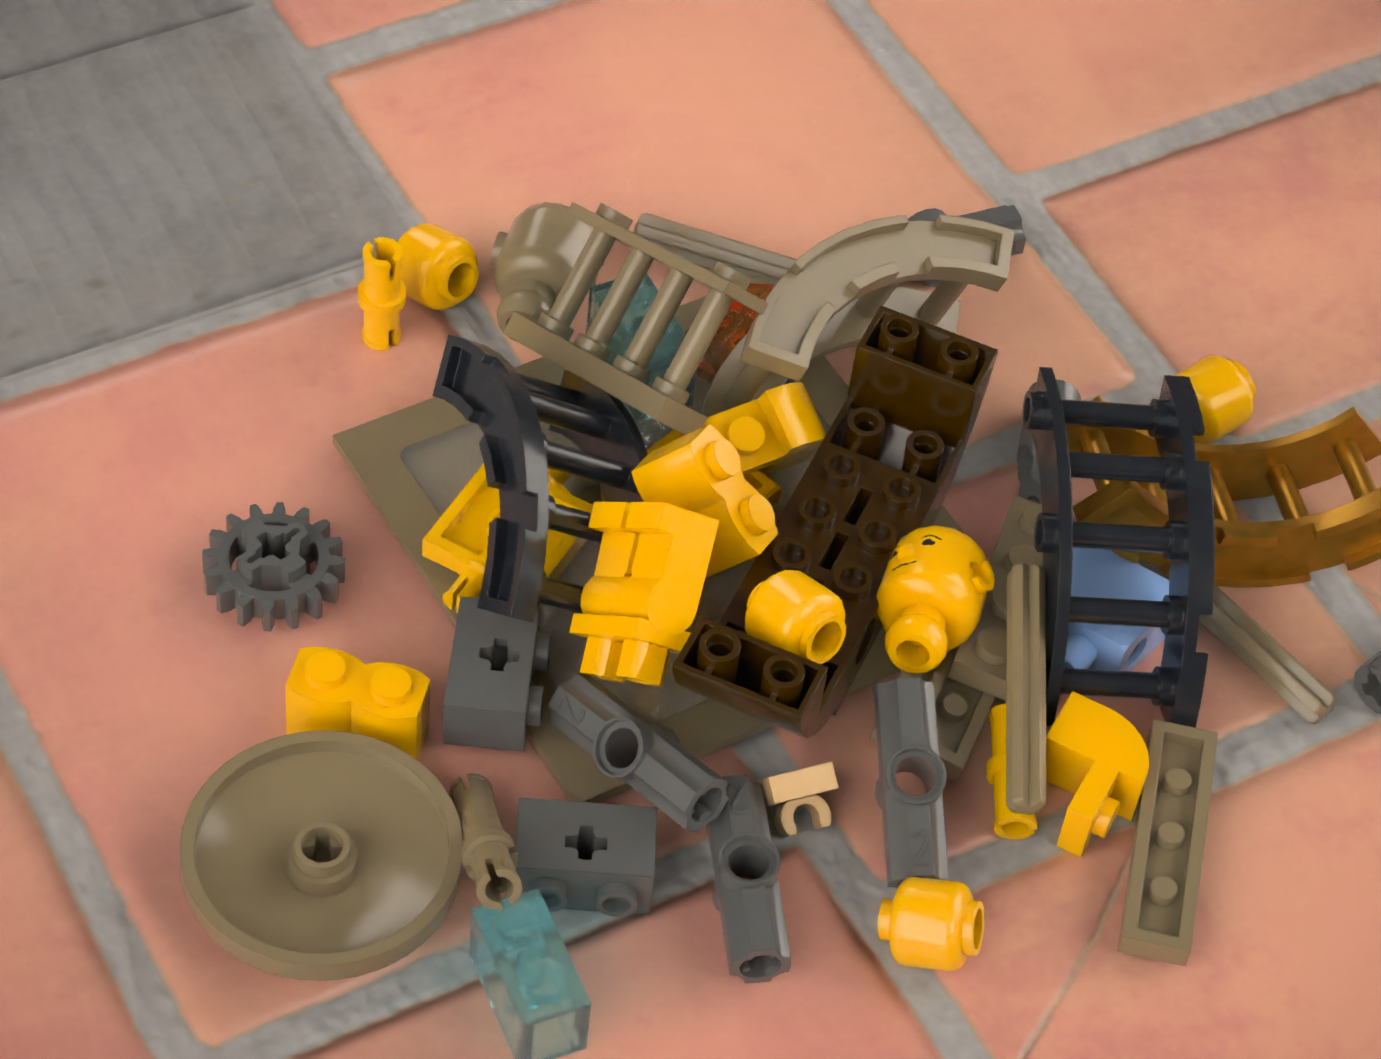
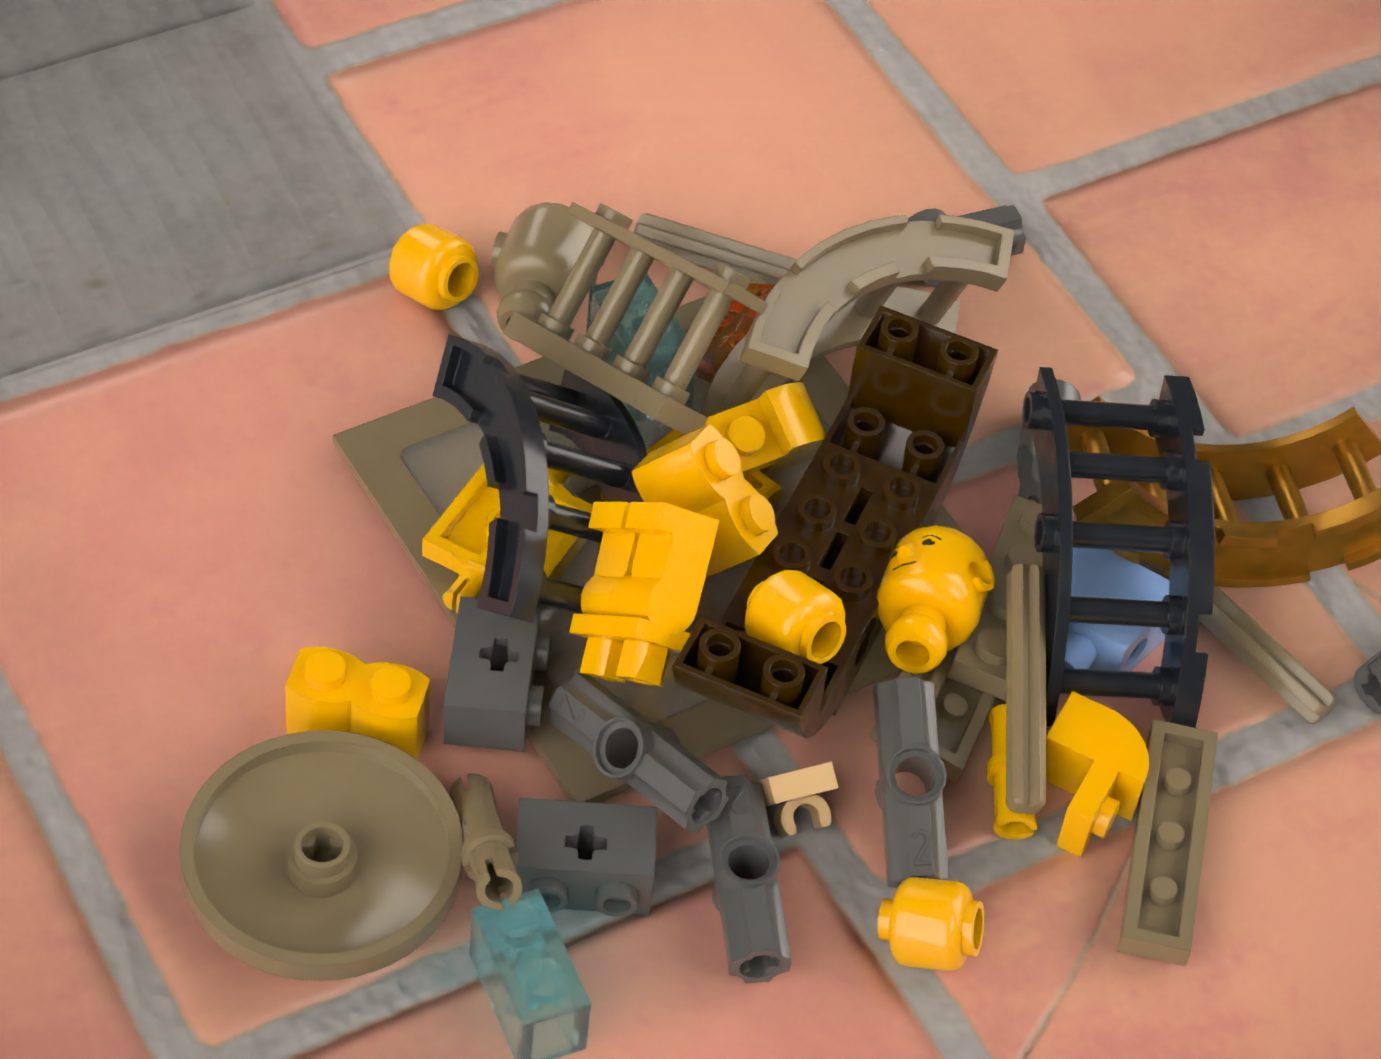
dark grey gear [202,502,345,632] -> none
yellow pin [358,237,406,351] -> none
yellow head [1174,354,1256,444] -> none

